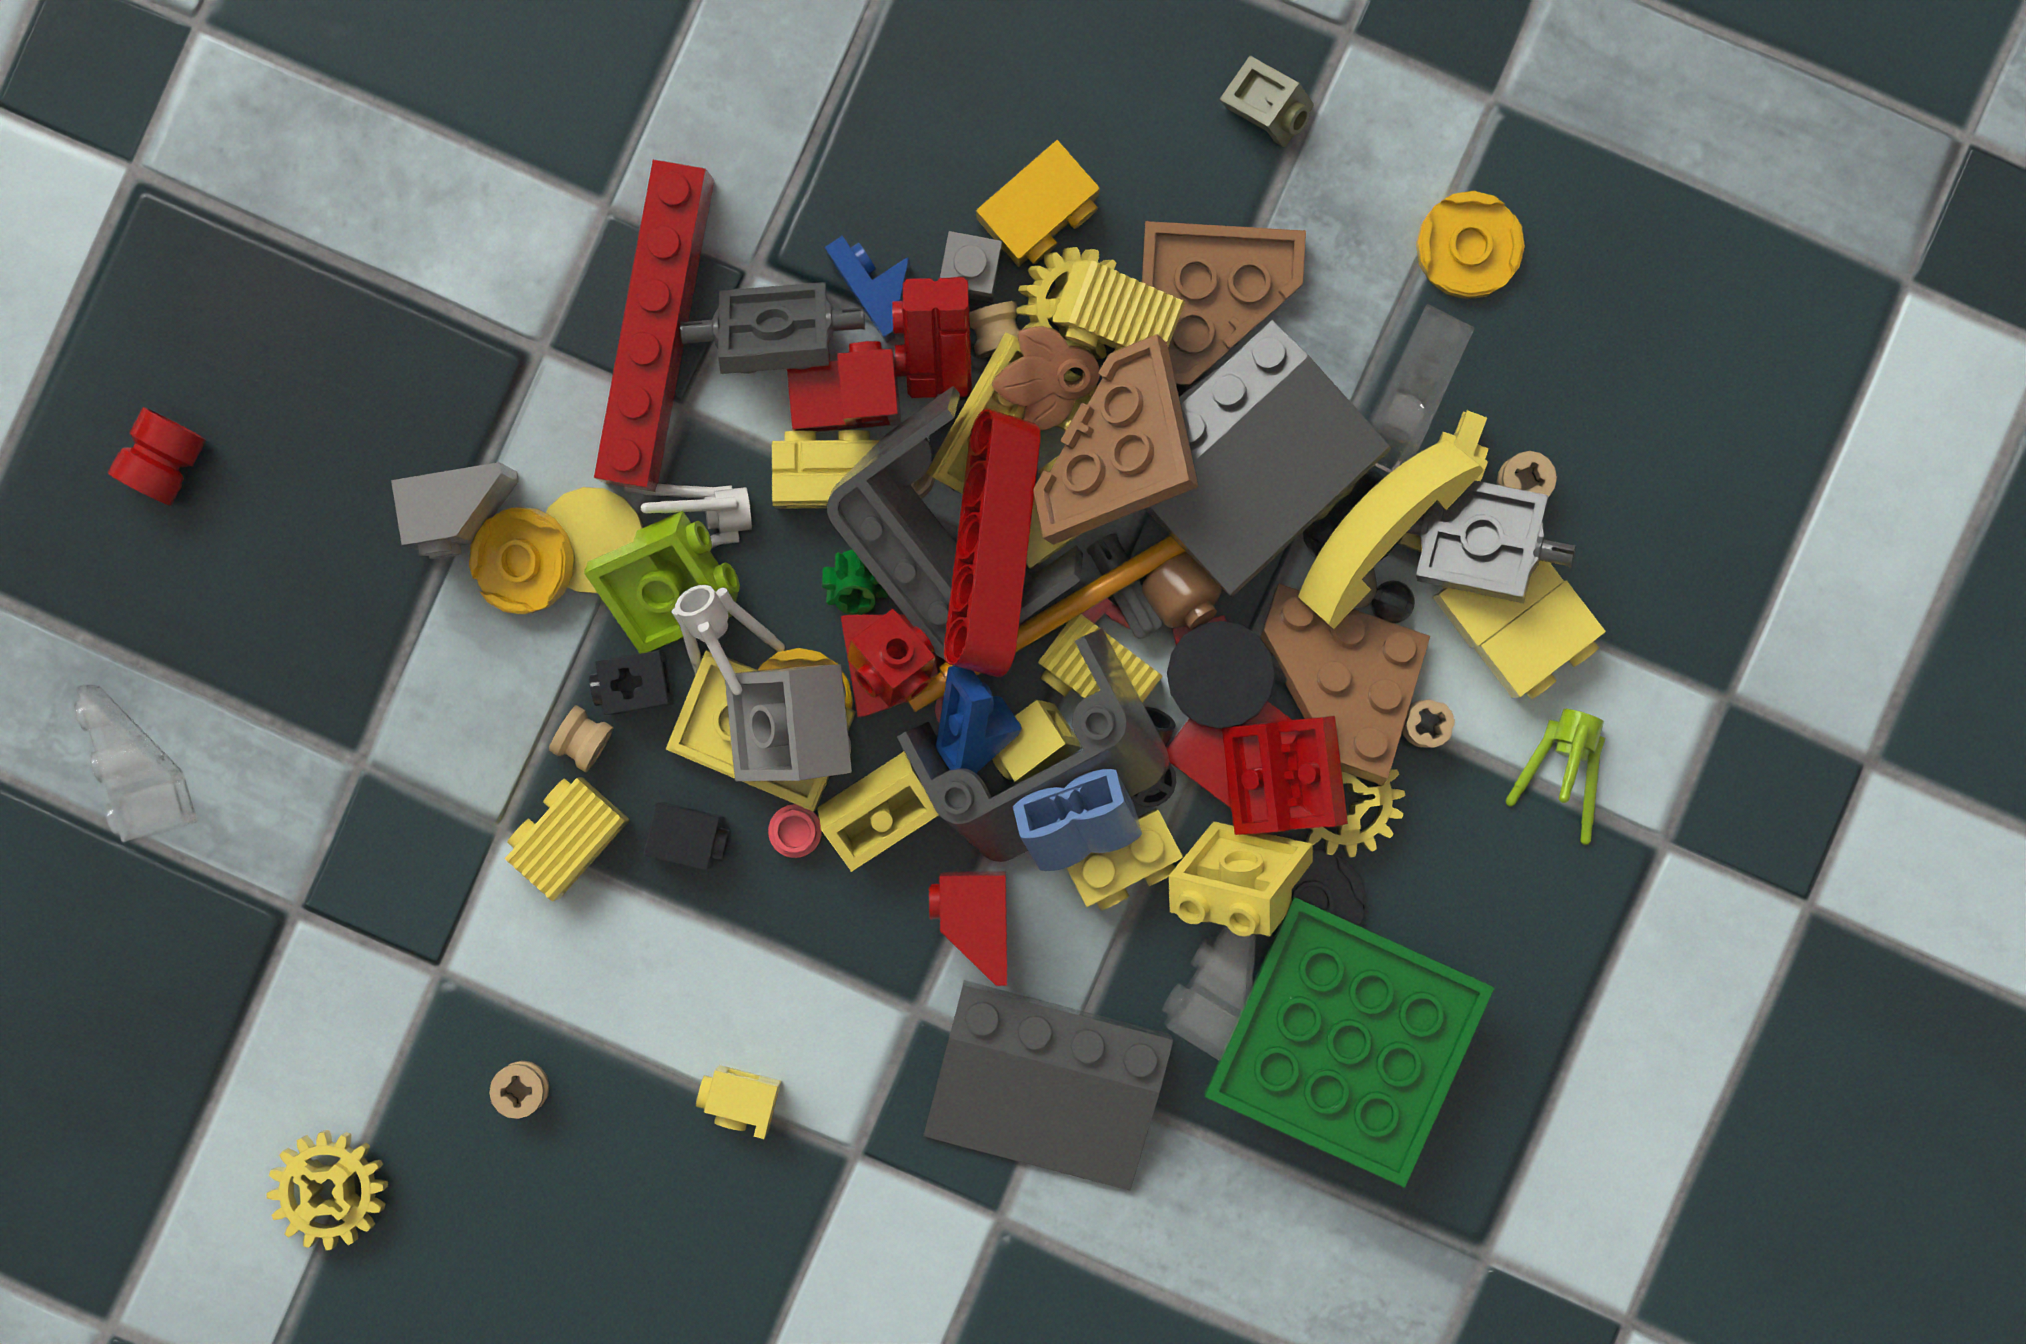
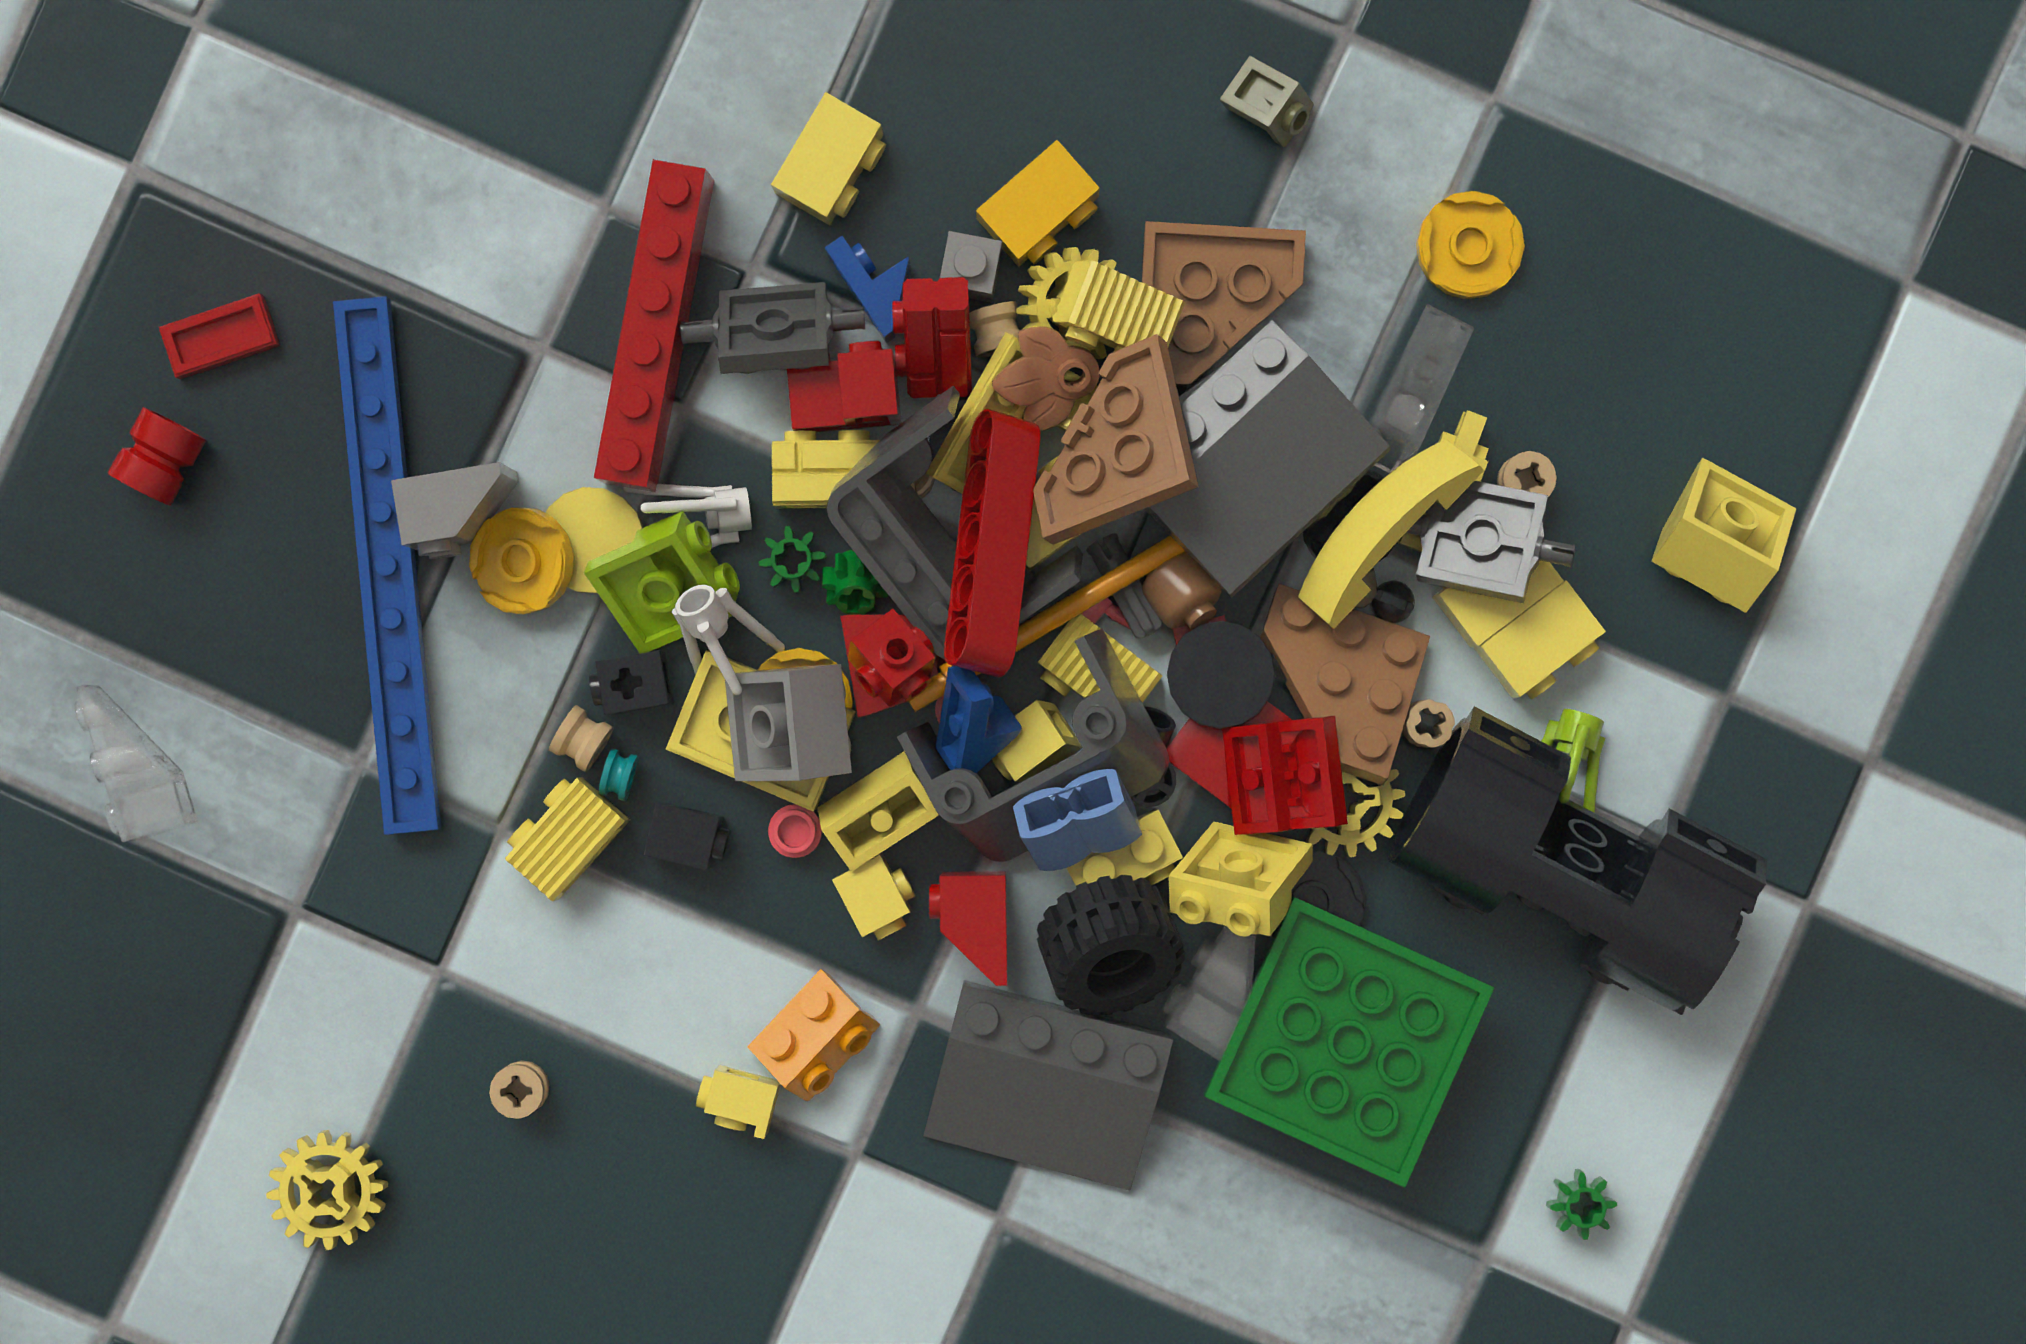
none -> red tile [159,293,281,380]
none -> blue plate [333,296,441,835]
none -> teal bush [599,749,639,801]
none -> light orange bracket [747,969,880,1101]
none -> green gear [759,526,827,594]
none -> light yellow brick [771,92,886,226]
none -> light yellow brick [832,853,915,940]
none -> black tyre [1037,875,1185,1016]
none -> black cylinder [1388,706,1767,1015]
none -> green gear [1546,1169,1617,1240]
none -> light yellow slope [1651,458,1796,613]

